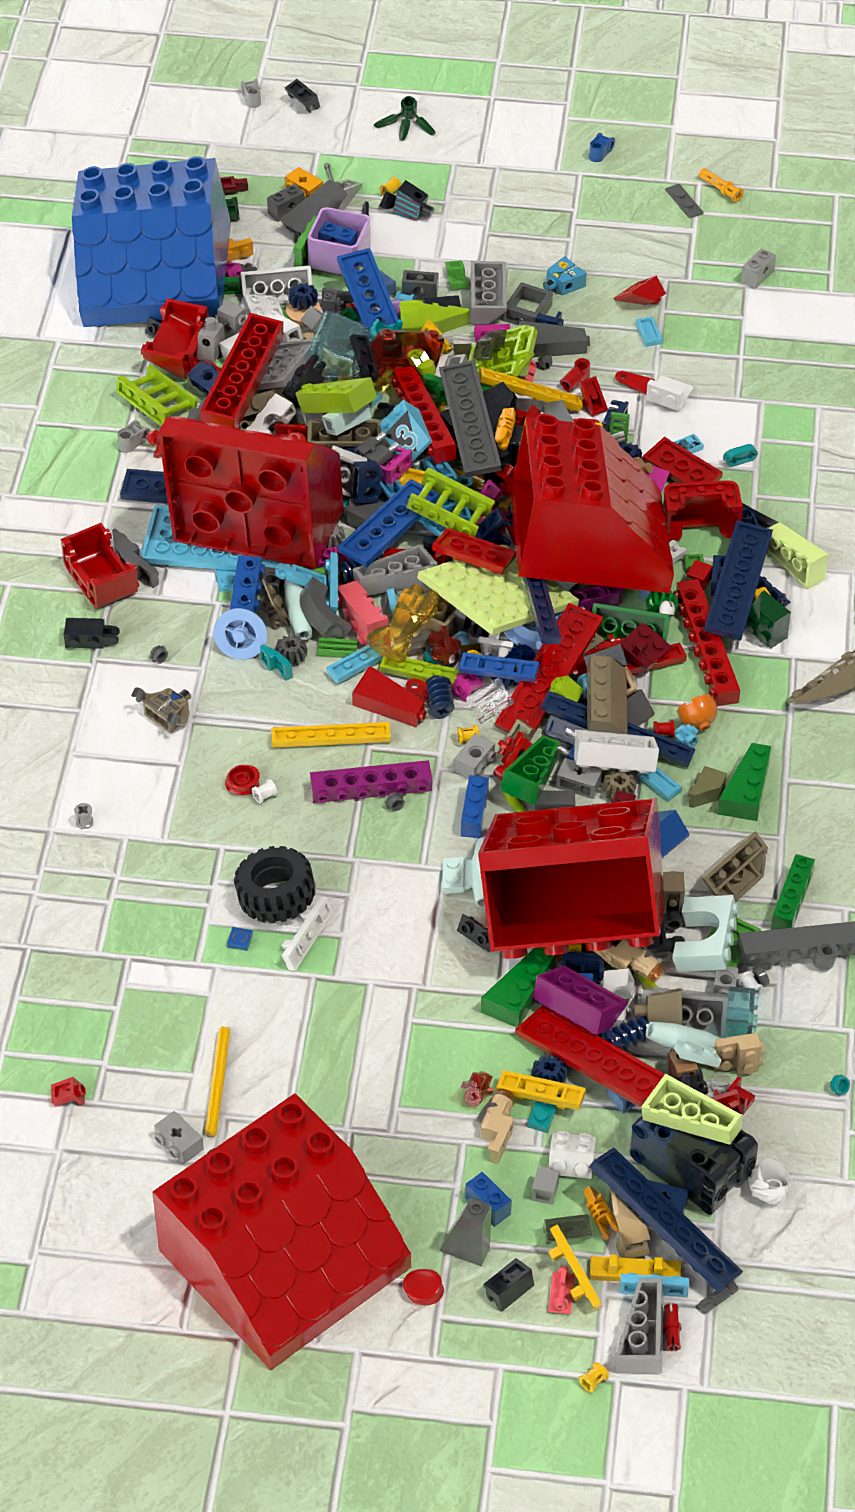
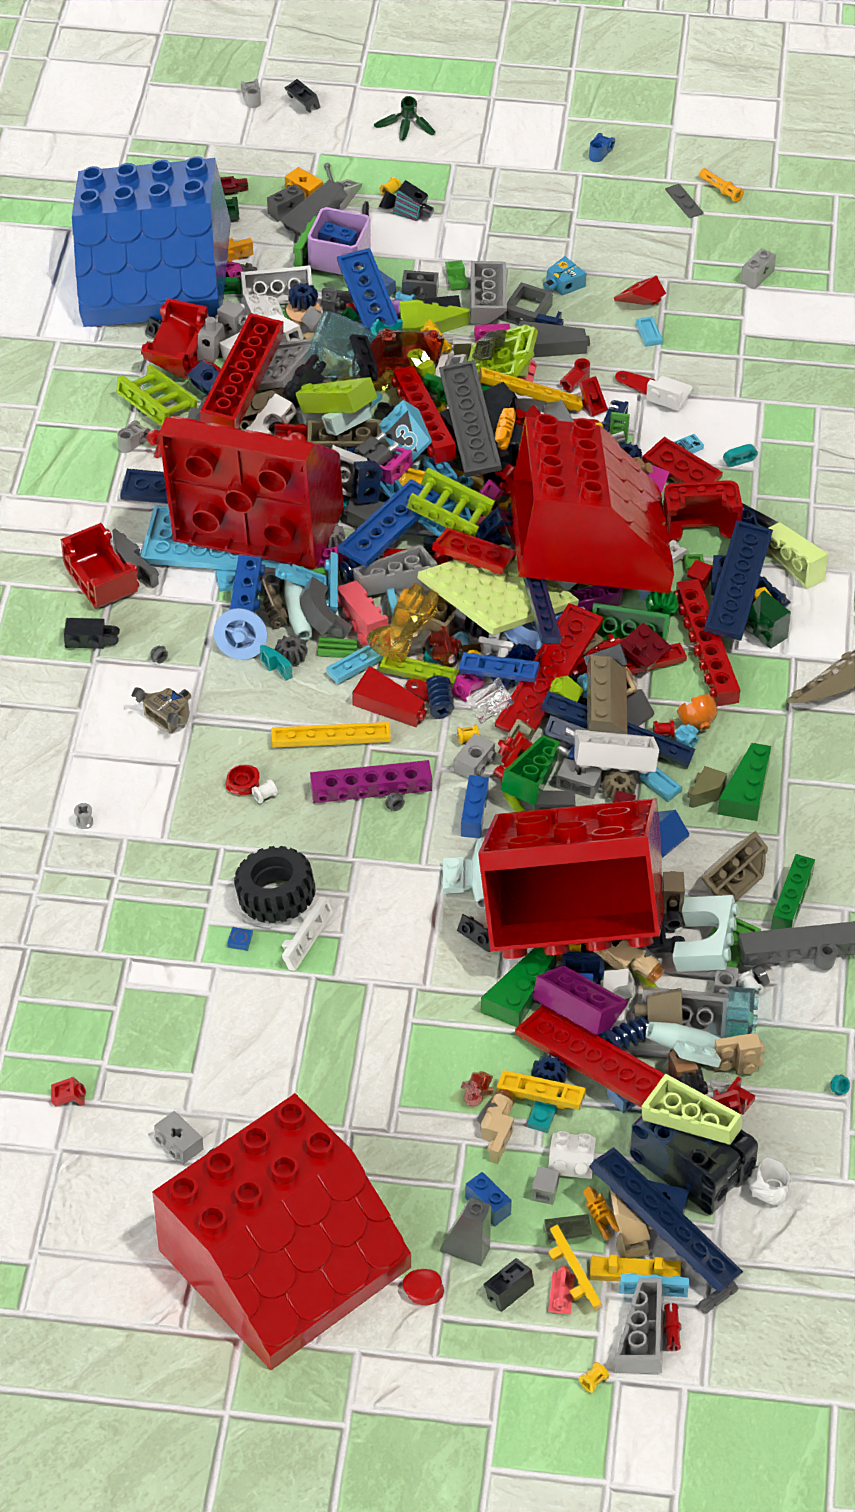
yellow axle [205,1026,231,1137] -> none
dark grey hinge [538,355,553,369] -> none
white hinge [659,601,675,615] -> none

